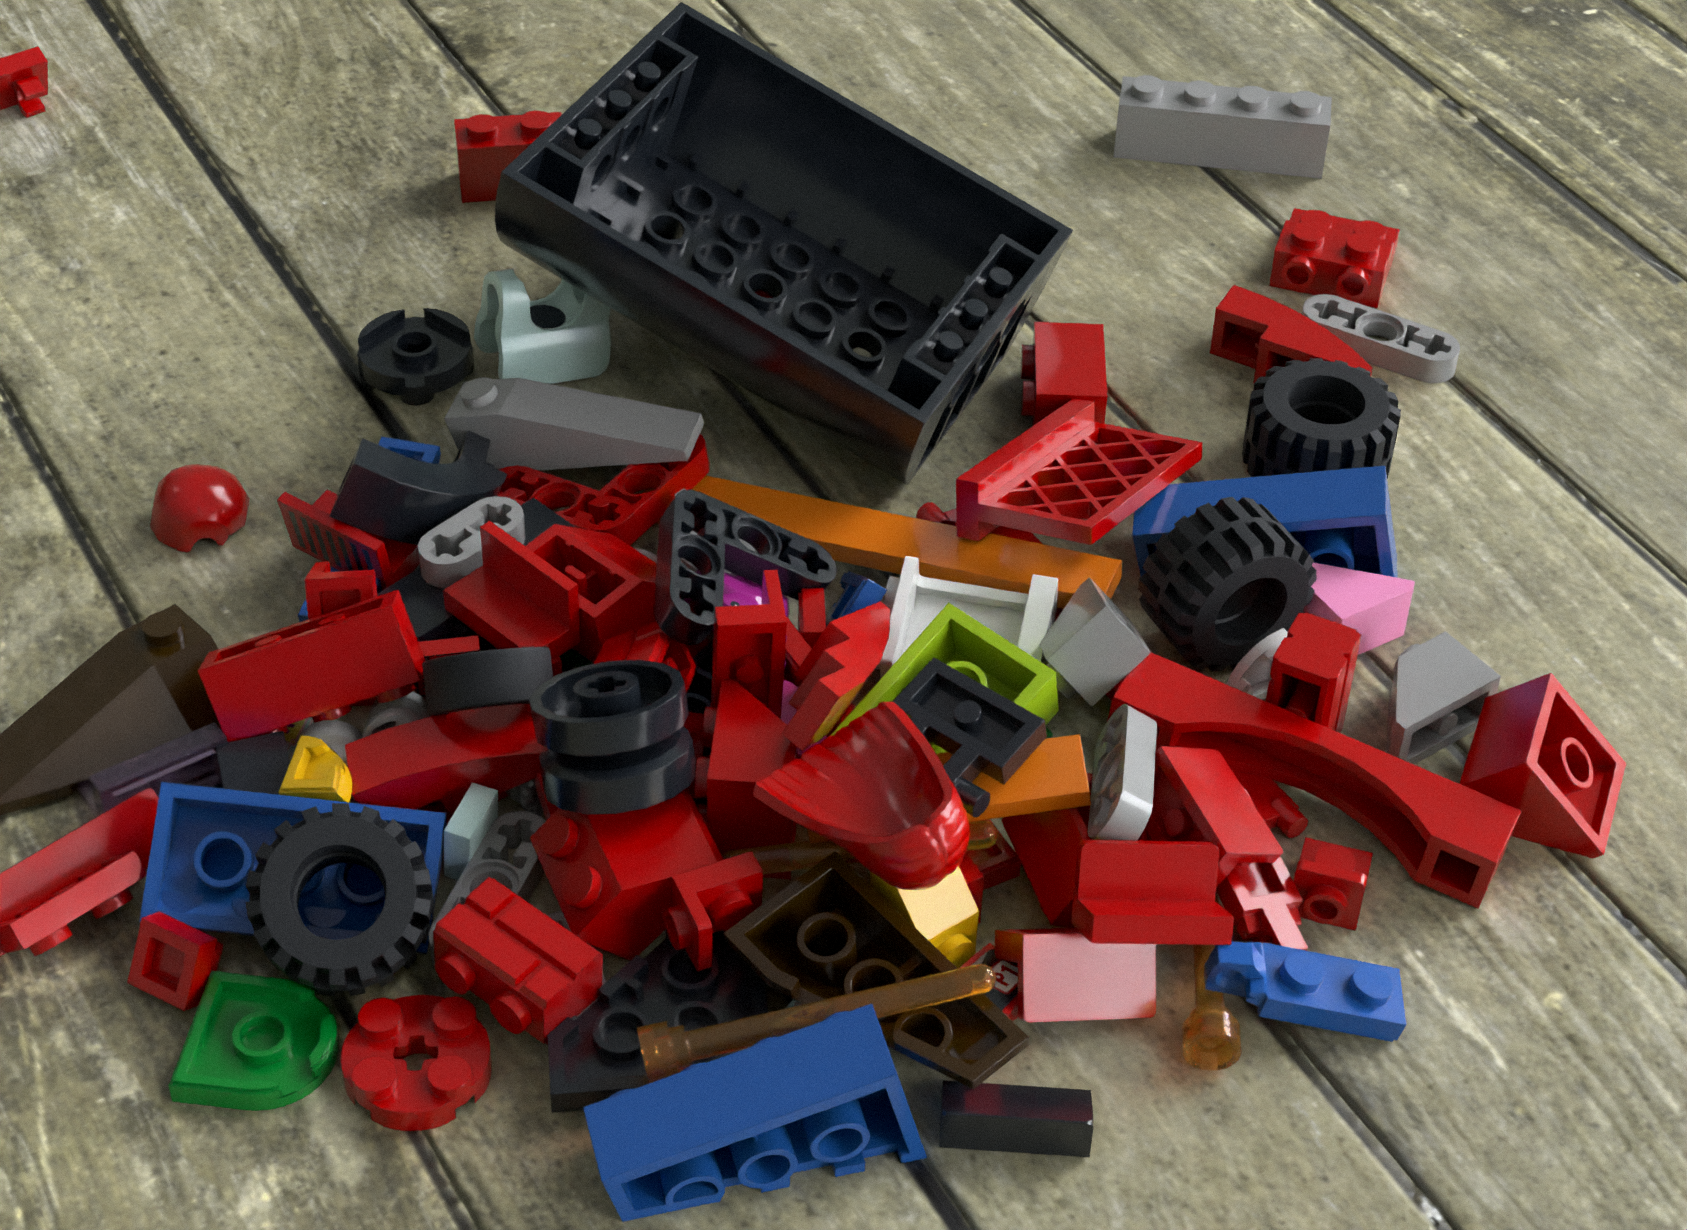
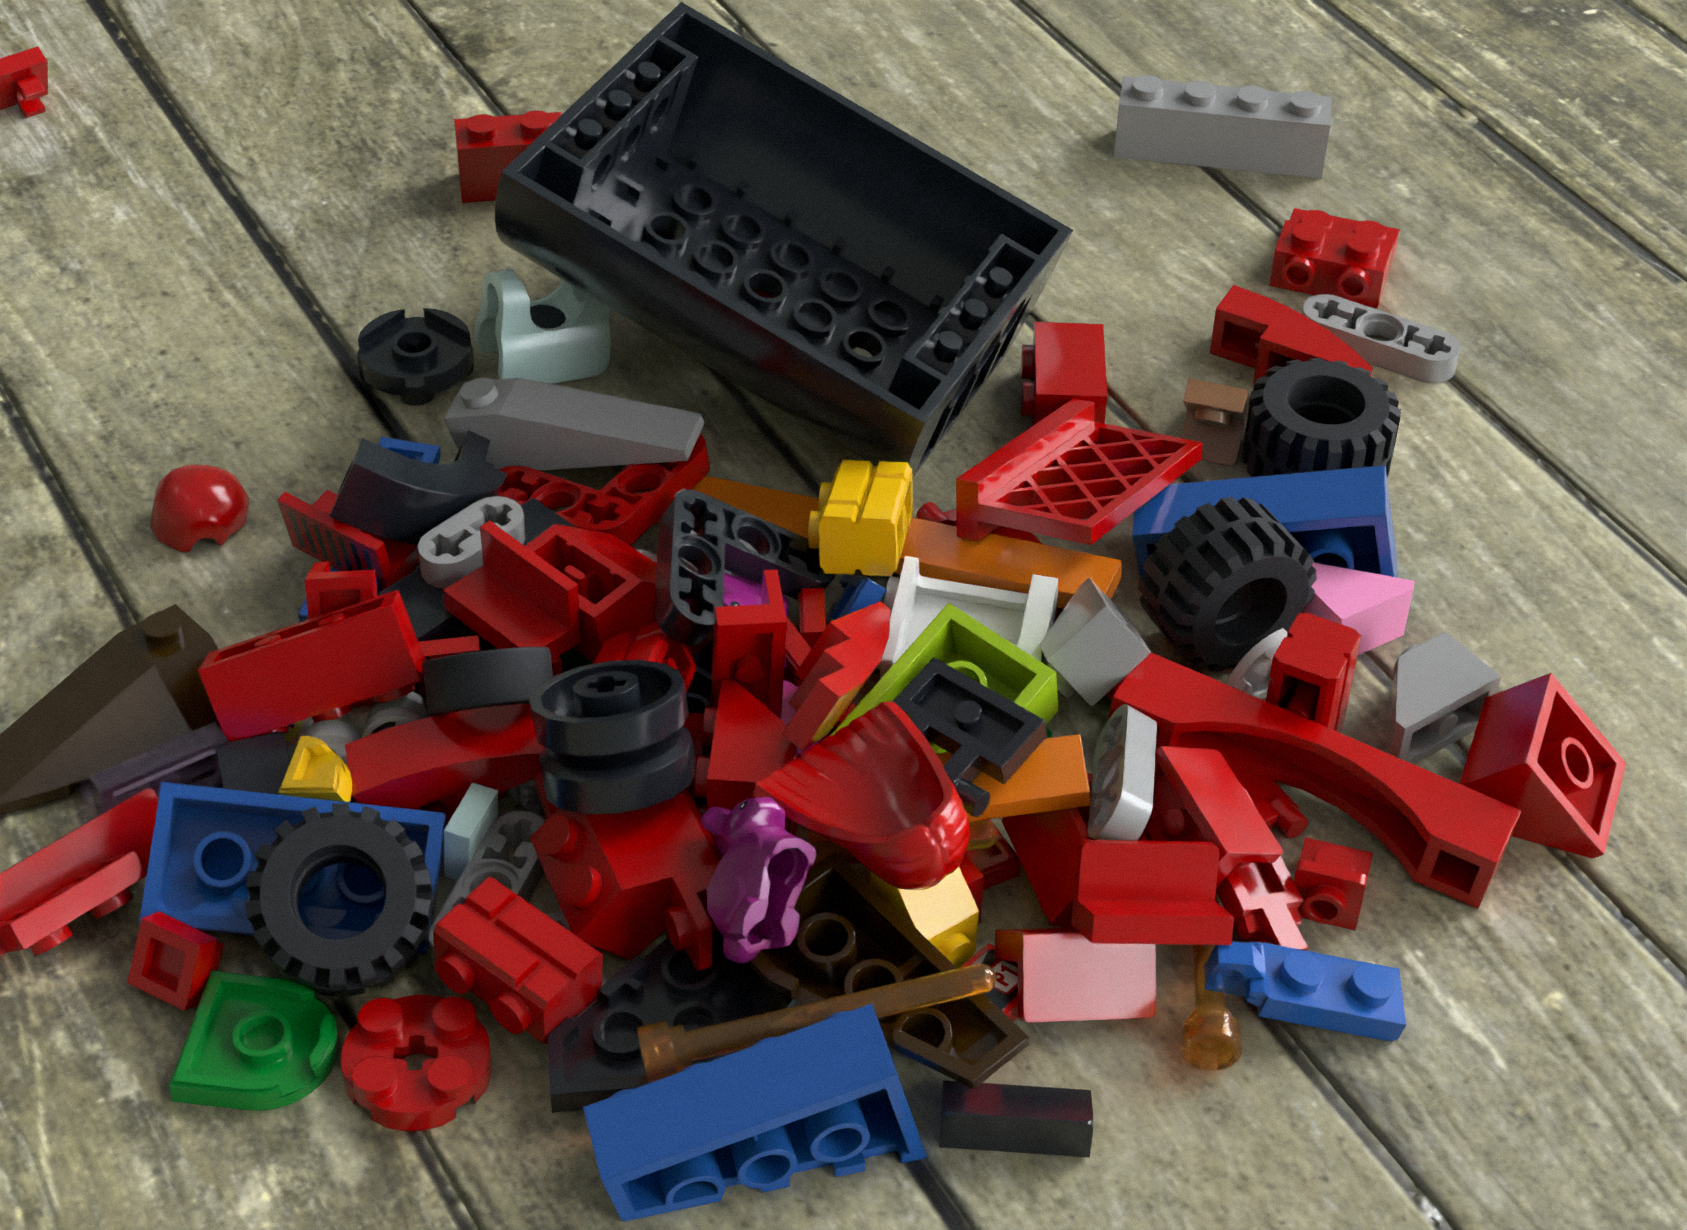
none -> magenta animal [701,797,816,964]
none -> yellow brick [808,460,913,577]
none -> medium nougat slope [1181,378,1250,466]

